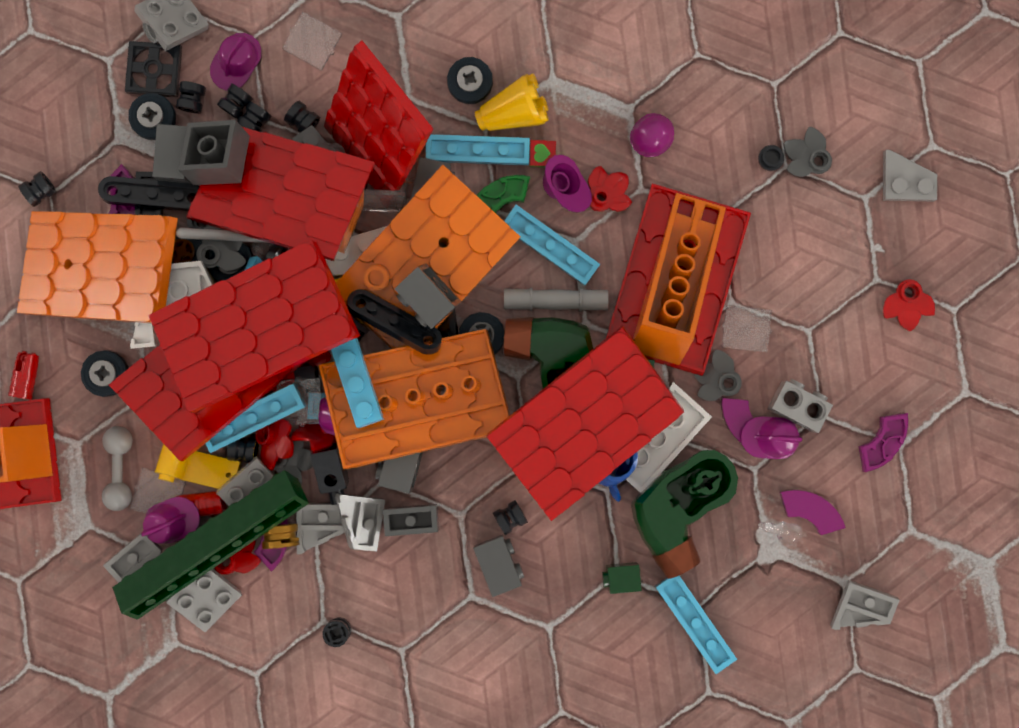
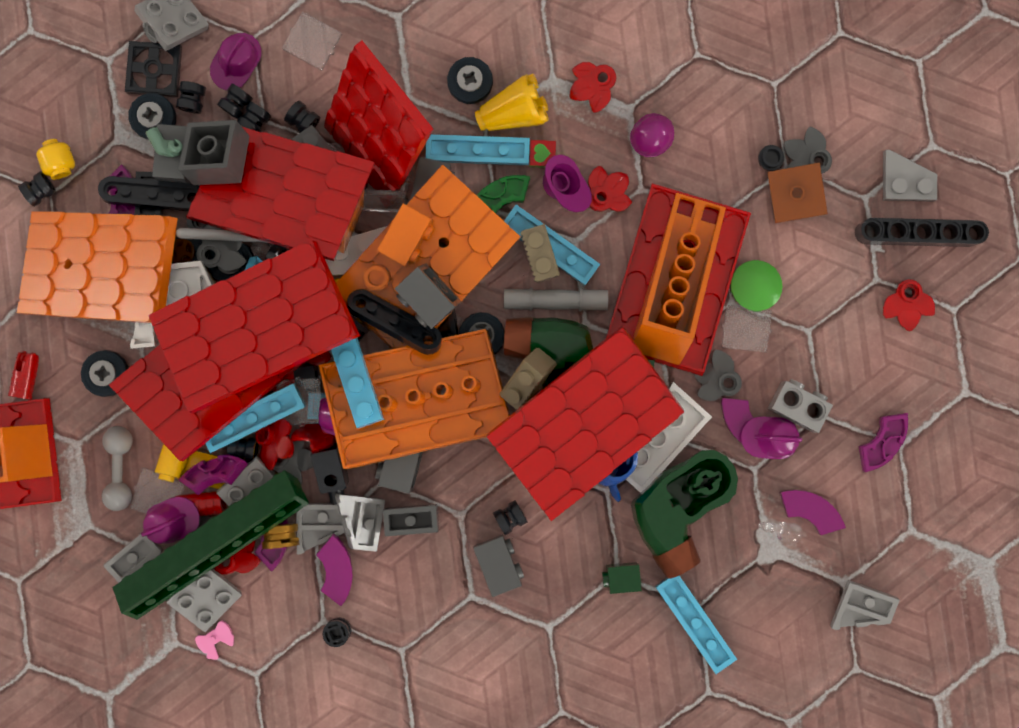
none -> yellow head [36,139,75,180]
none -> sand green arm [145,127,183,158]
none -> magenta tile [179,455,248,495]
none -> bright pink piece [195,620,234,660]
none -> magenta tile [316,533,353,606]
none -> orange brick [377,203,434,267]
none -> dark tan brick [500,348,557,410]
none -> dark tan brick [520,224,560,283]
none -> red plate [569,62,617,113]
none -> bright green dish [730,260,783,312]
none -> dark orange plate [767,162,828,223]
none -> black beam [855,218,989,247]

